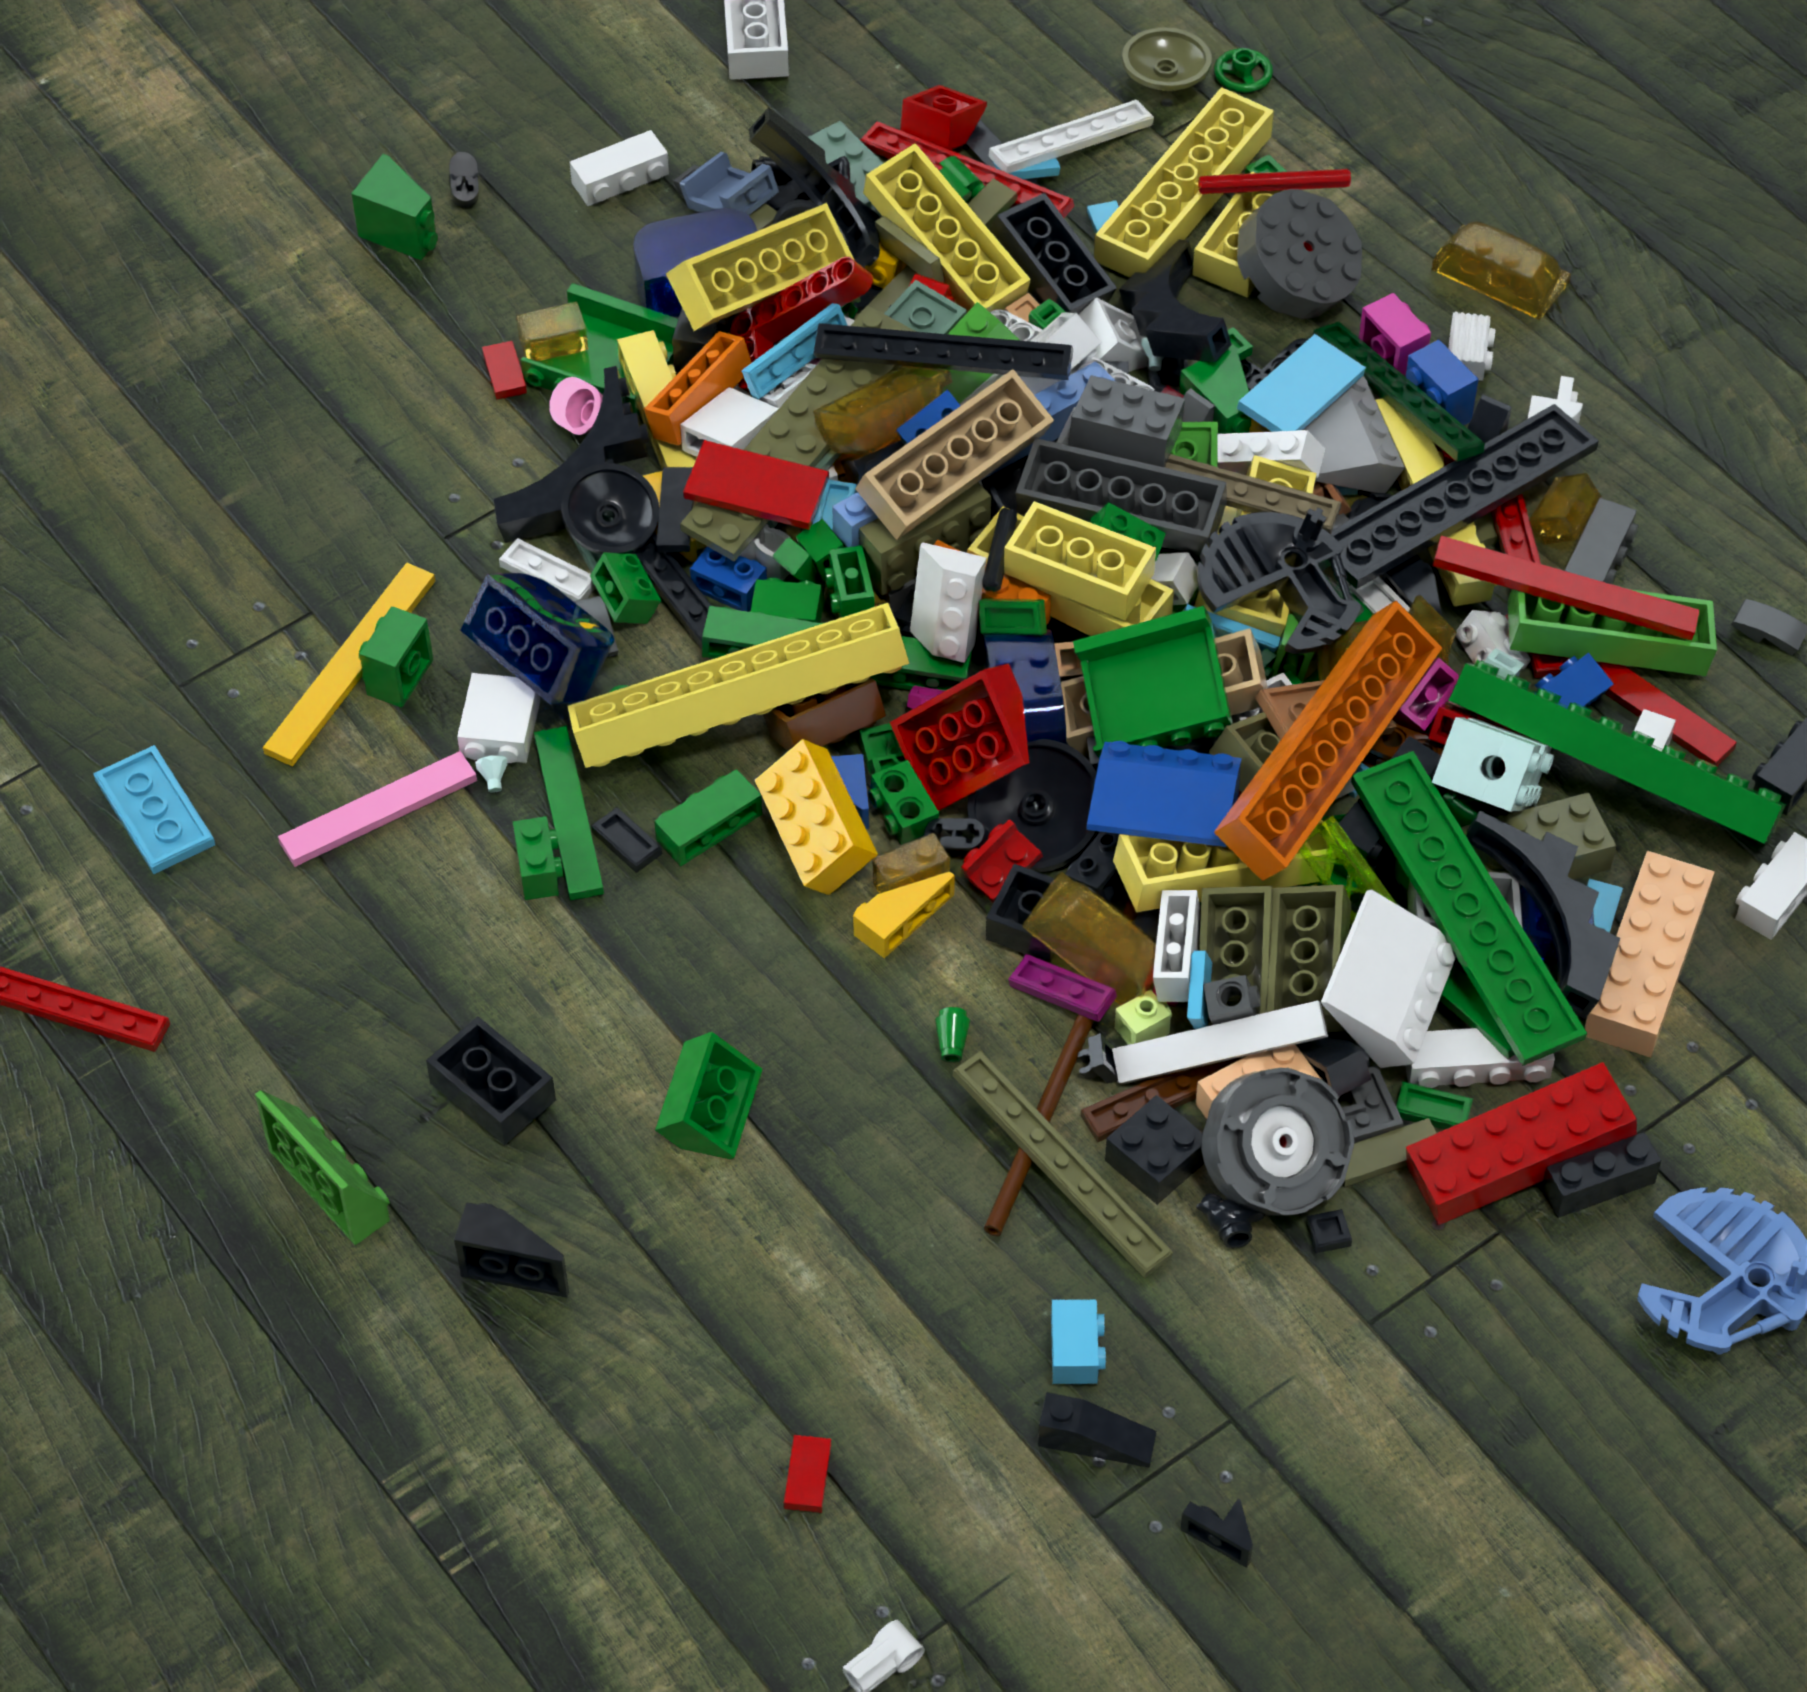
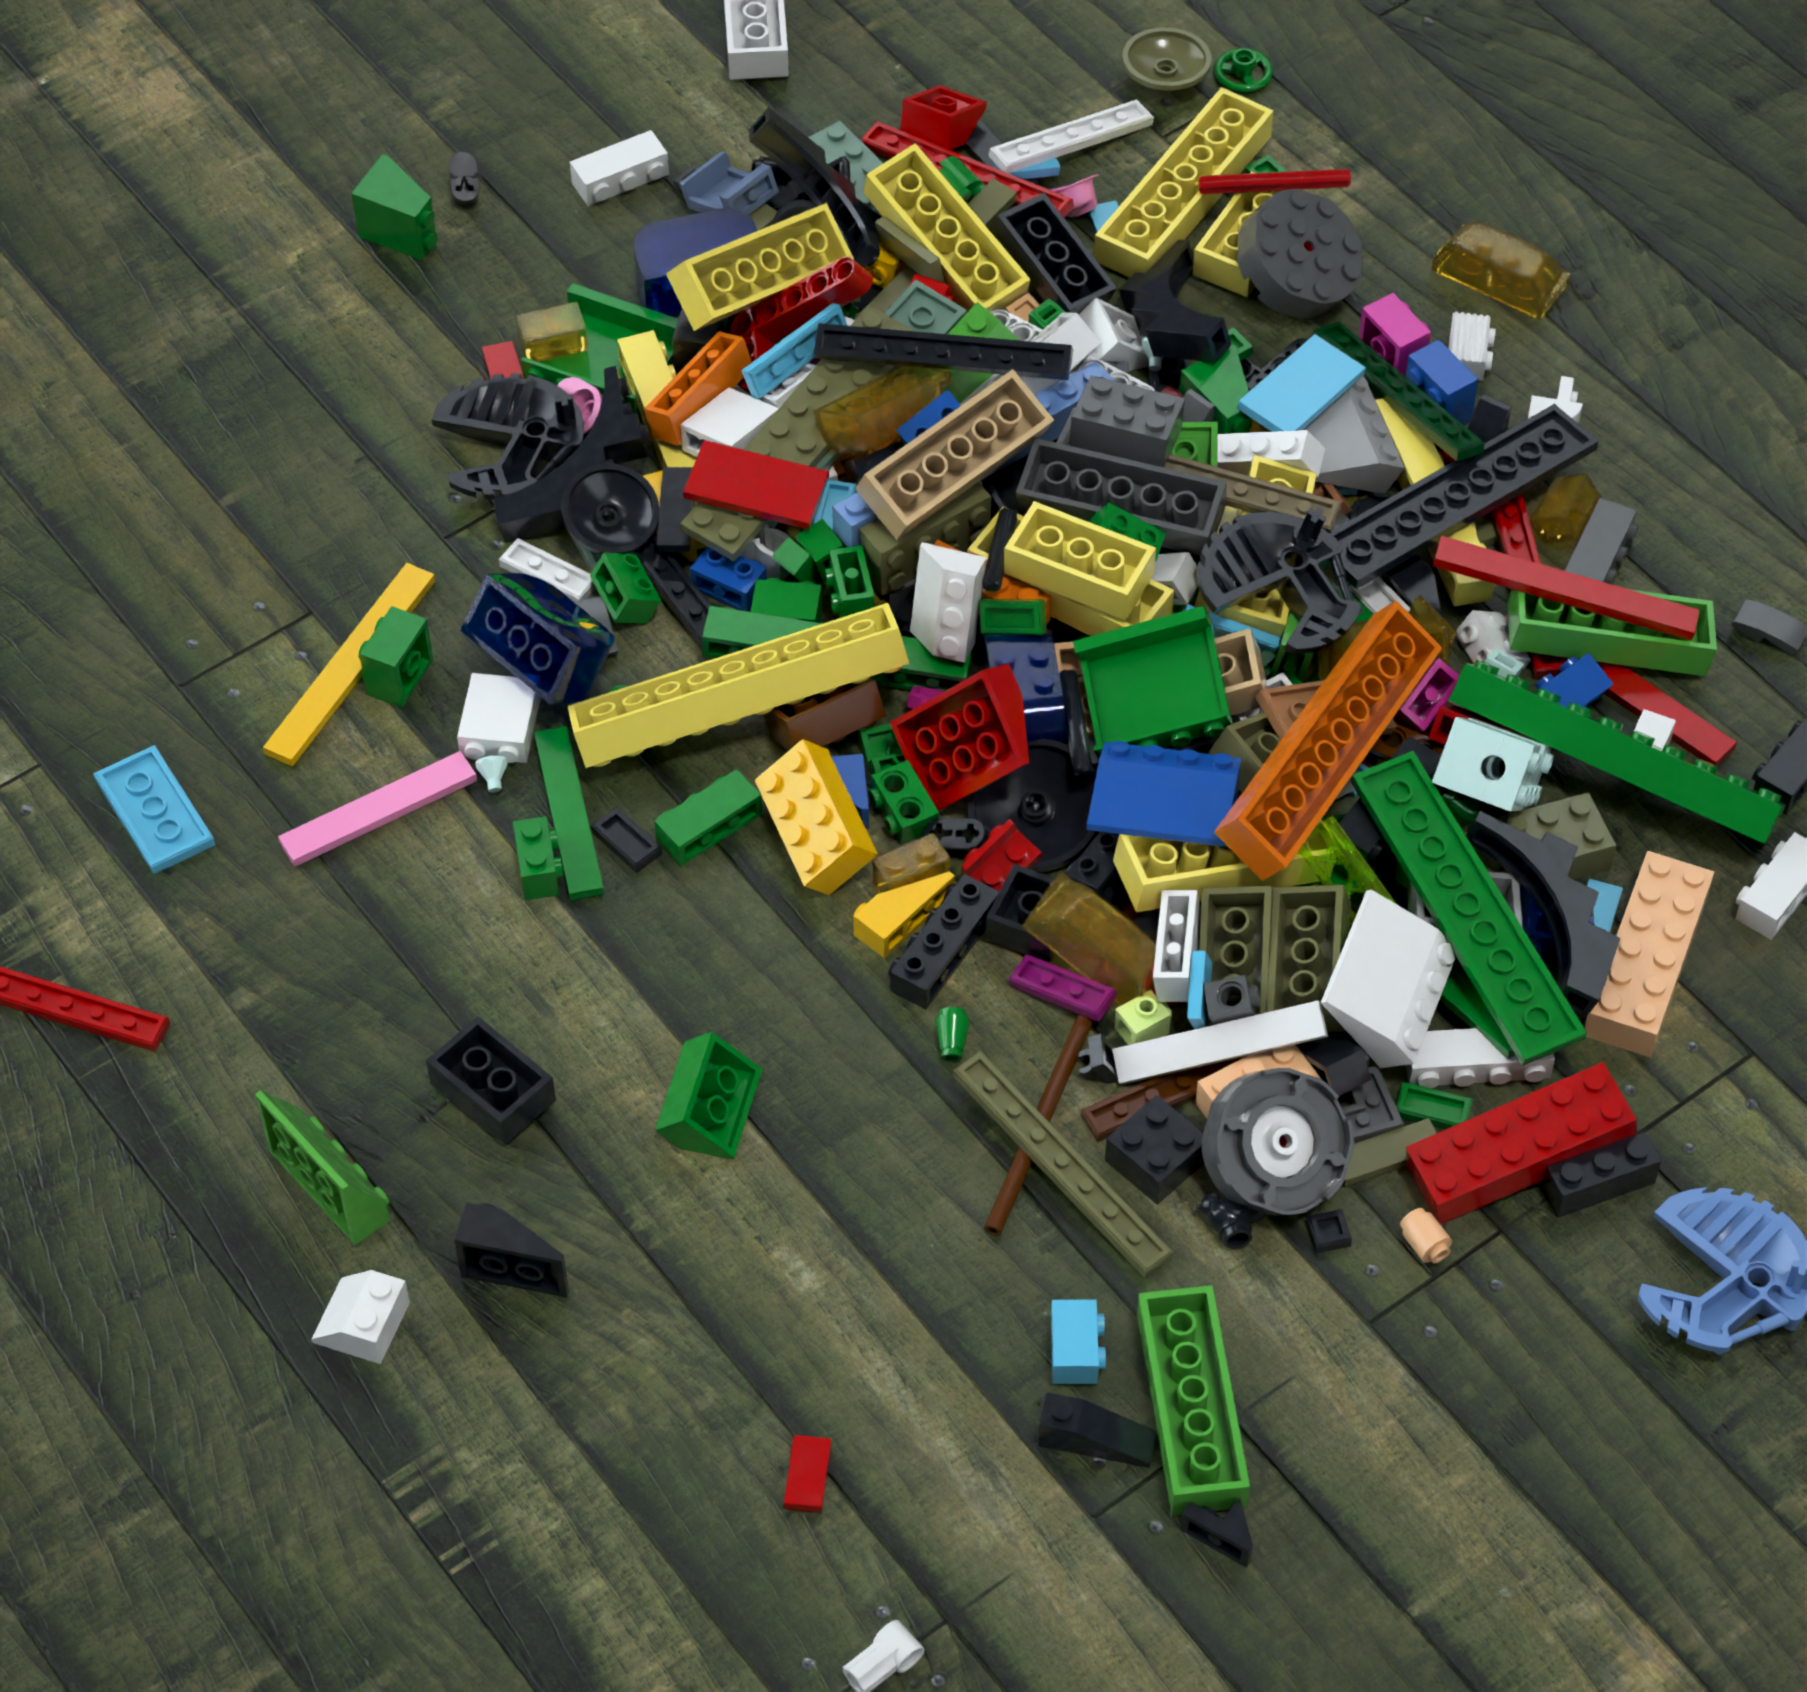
none -> white slope [312,1270,410,1364]
none -> black piece [431,373,585,500]
none -> black brick [888,874,999,1010]
none -> bright pink piece [1049,174,1099,217]
none -> black axle [1058,669,1093,779]
none -> bright green brick [1137,1285,1250,1516]
none -> light nougat brick [1400,1208,1452,1263]

